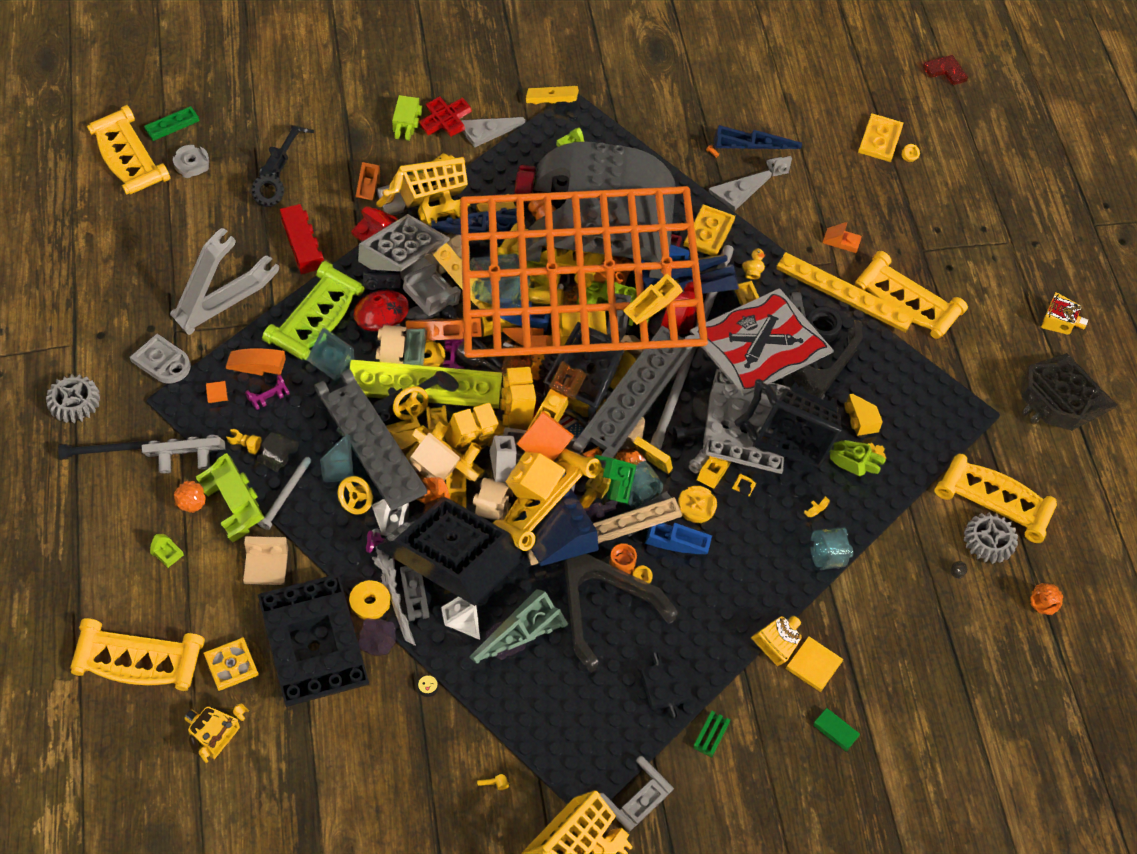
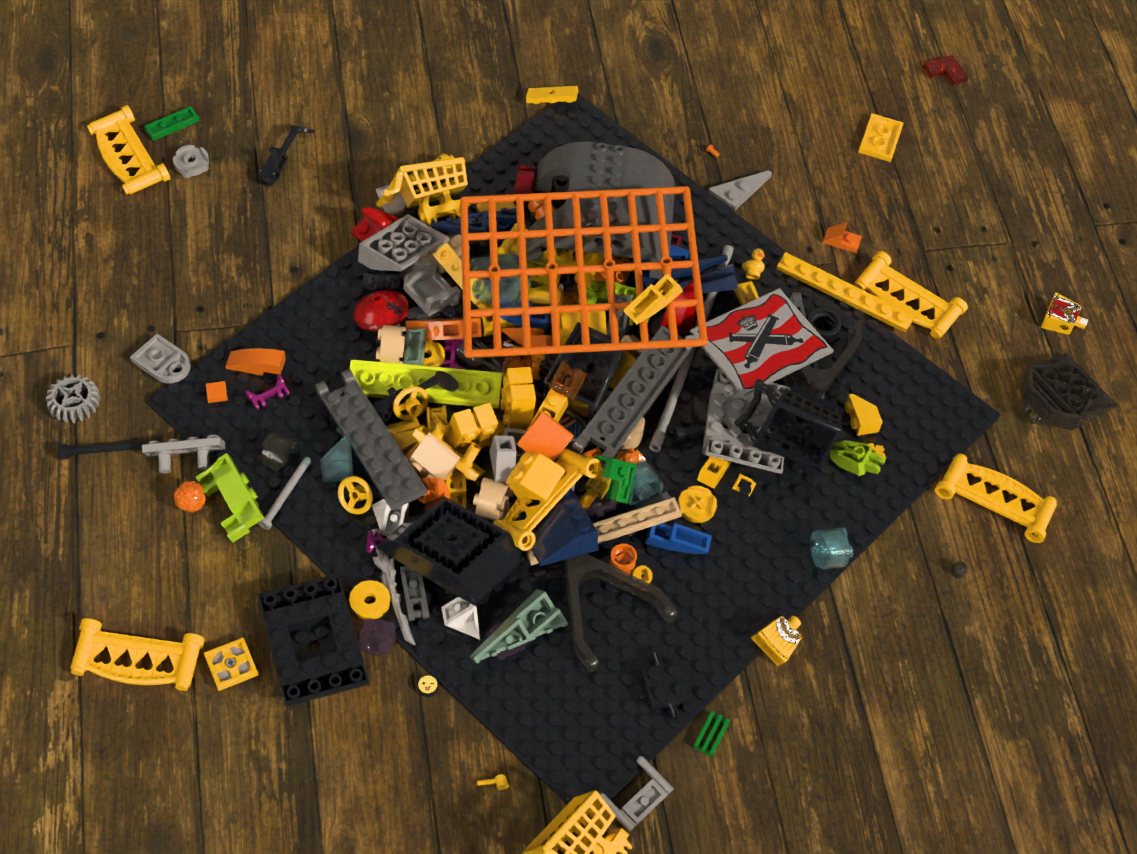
lime tile [150,534,184,568] -> none
light grey piece [170,228,279,335] -> none
torso [185,704,249,763] -> none
yellow piece [226,429,262,454] -> none
tan bracket [243,536,288,585] -> none
black tyre [252,174,284,207] -> none
lime piece [262,261,365,361] -> none
red brick [280,204,324,274] -> none
clear light blue slope [307,328,354,380] -> none
orange slope [356,162,380,201] -> none
lime hinge [392,95,422,141] -> none
red plate [419,96,472,137] -> none
light grey wing [461,117,525,147] -> none
lime tile [556,128,584,147] -> none
yellow tile [633,437,673,474] -> none
yellow tile [683,204,736,256] -> none
light grey pin [689,449,709,473] -> none
dark blue wedge [713,125,802,149] -> none
light grey bracket [766,156,792,176] -> none
yellow tile [786,637,843,692] -> none
yellow piece [804,496,830,517] -> none
green tile [813,708,860,752] -> none
yellow tile [902,144,920,162] -> none
light grey gear [964,512,1018,564] -> none
orange piece [1030,583,1063,615] -> none

